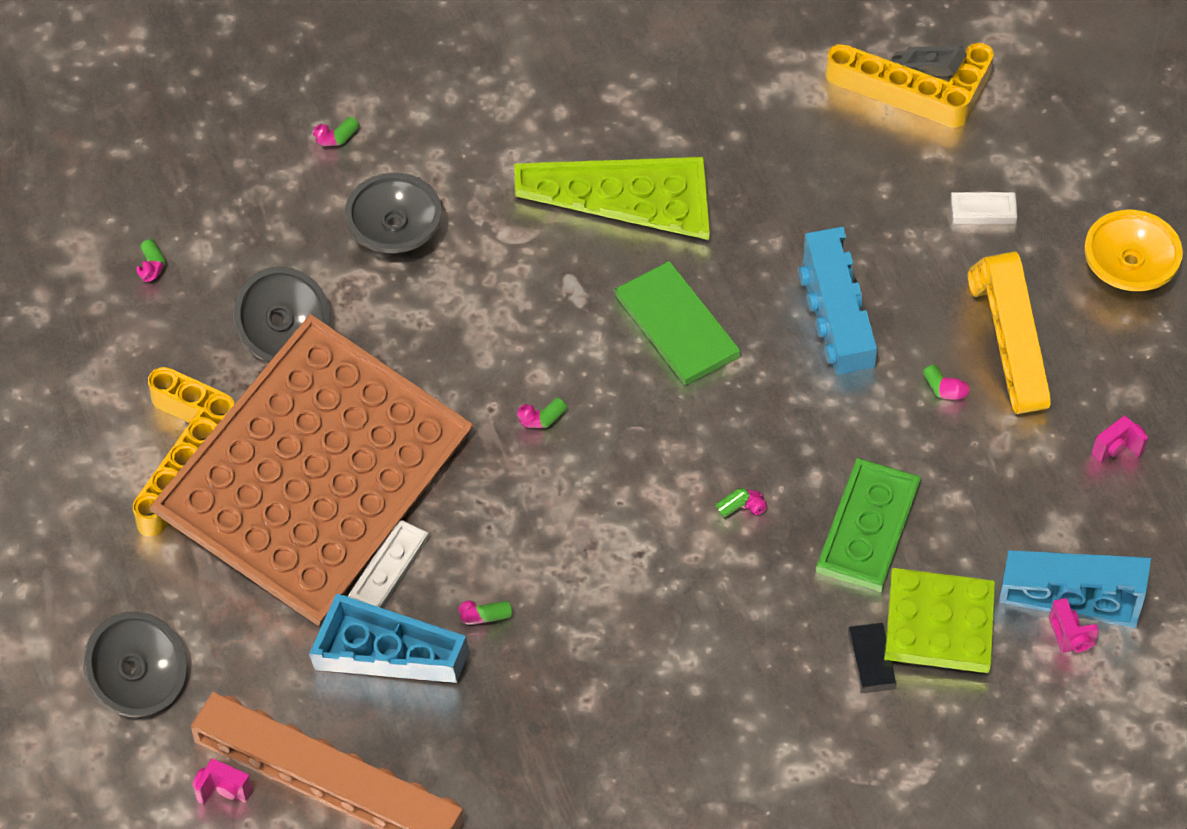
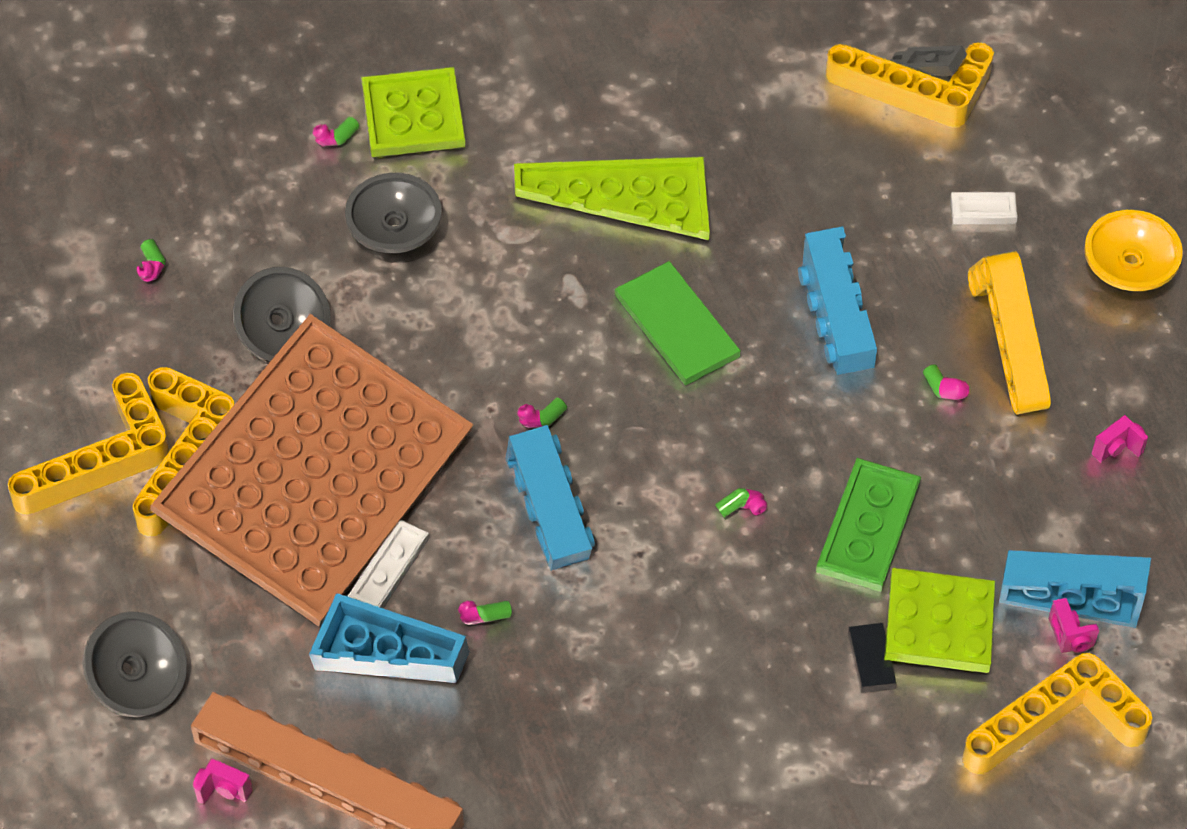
none -> yellow beam [8,373,169,515]
none -> lime plate [362,67,465,157]
none -> dark azure wedge [505,425,595,571]
none -> yellow beam [962,653,1152,774]

